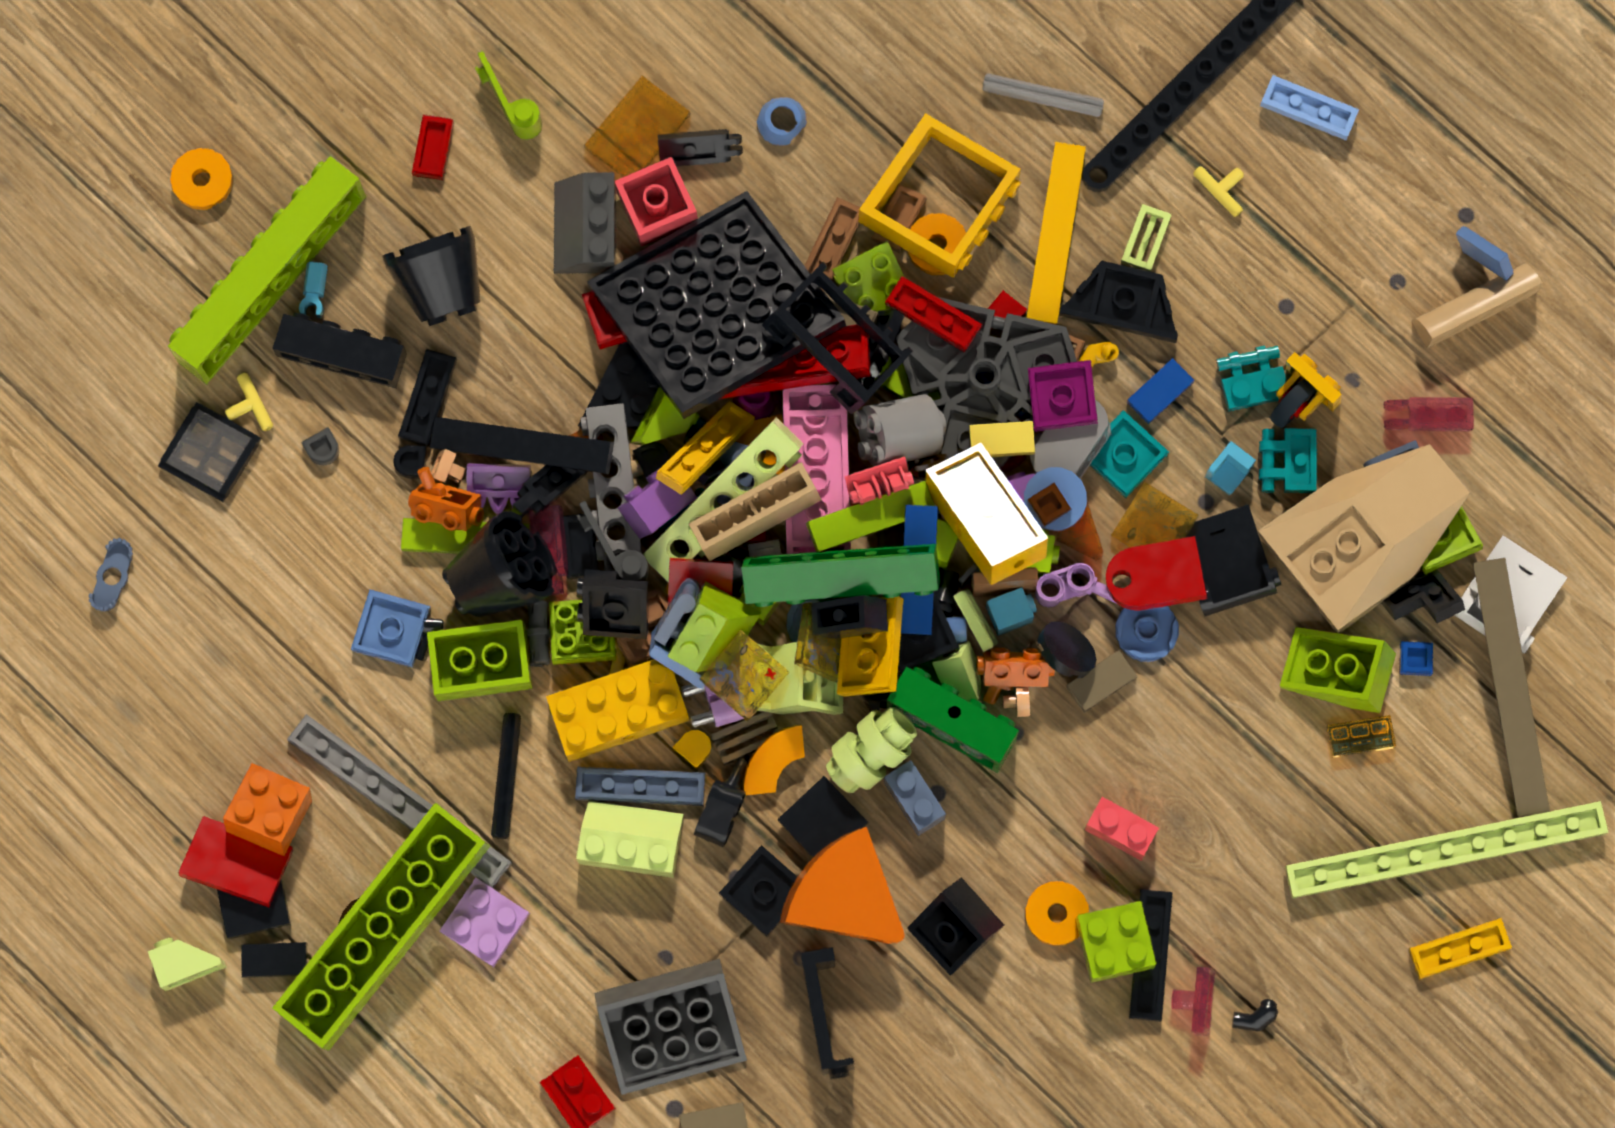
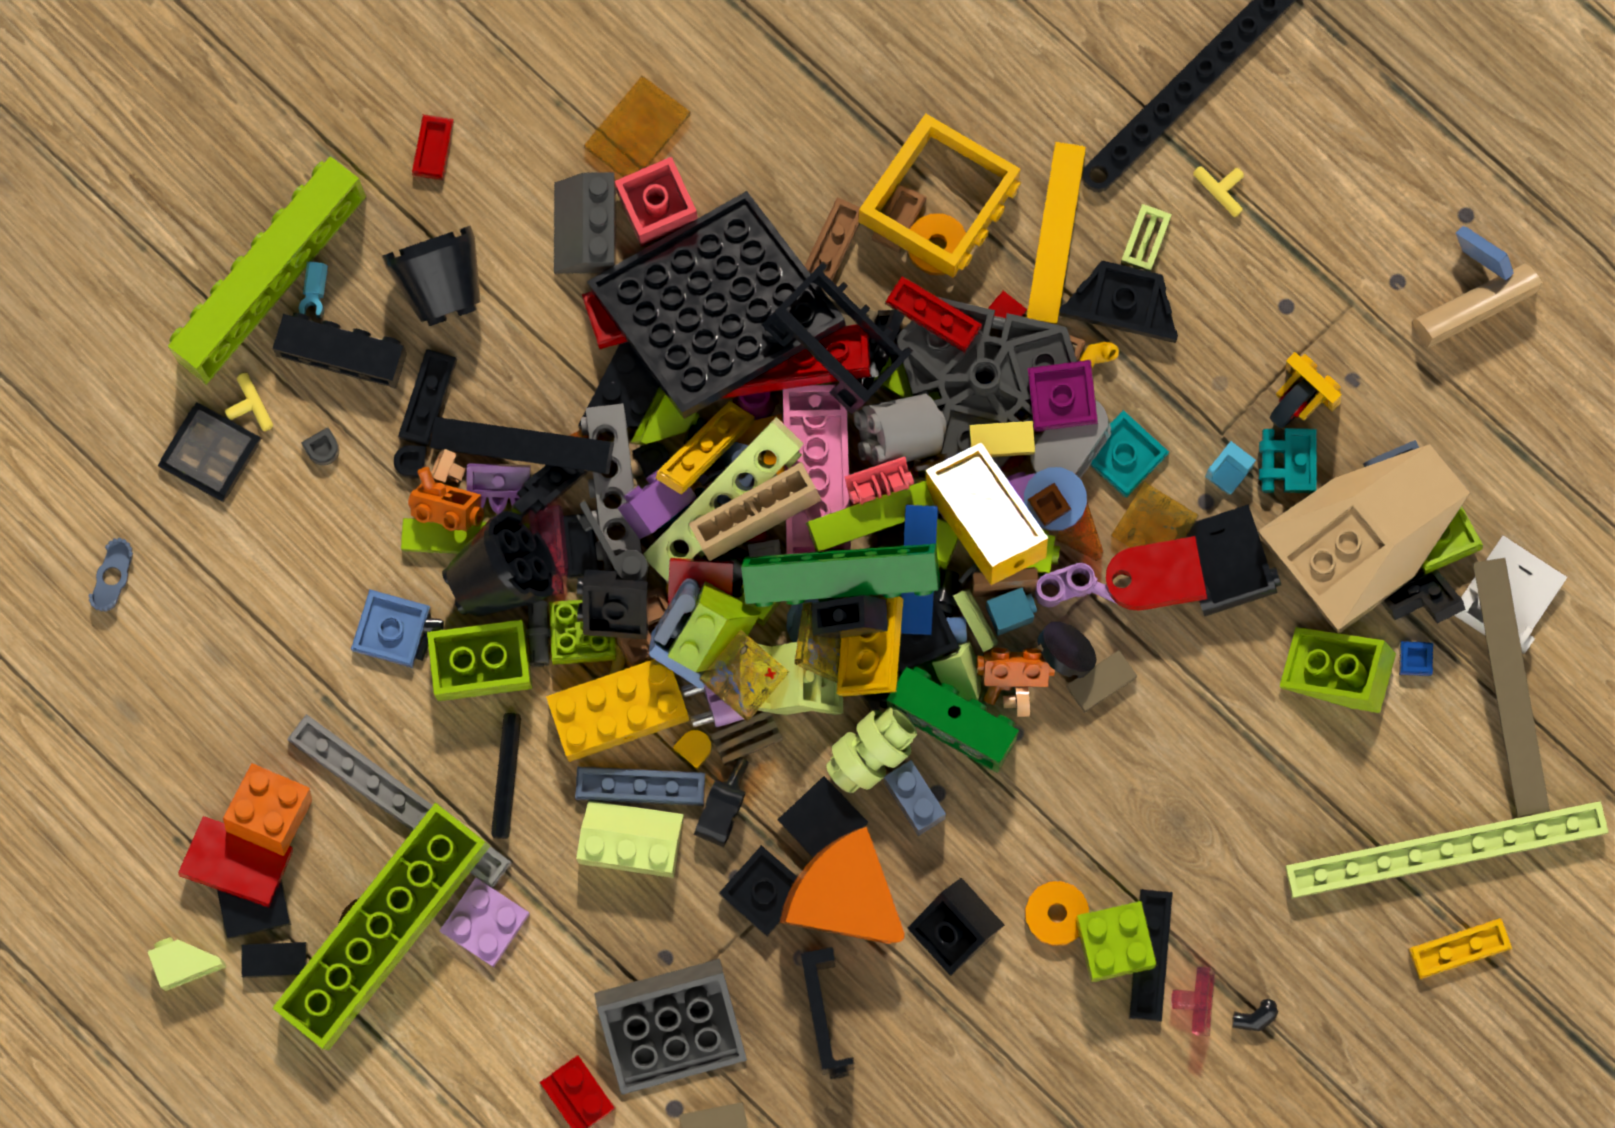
light orange tile [170,148,233,210] -> none
lime door [475,51,542,140] -> none
black hinge [658,129,743,167] -> none
light orange tile [743,724,805,795] -> none
medium blue piece [757,97,807,146] -> none
lime hinge [832,241,905,312] -> none
light grey axle [983,73,1104,117] -> none
coral brick [1085,797,1159,861] -> none
medium blue tile [1115,606,1179,662] -> none
blue tile [1127,358,1195,425] -> none
teal plate [1216,345,1287,412] -> none
light blue plate [1260,75,1359,140] -> none
clear yellow tile [1326,715,1396,758] -> none
clear pink hinge [1384,397,1474,431] -> none

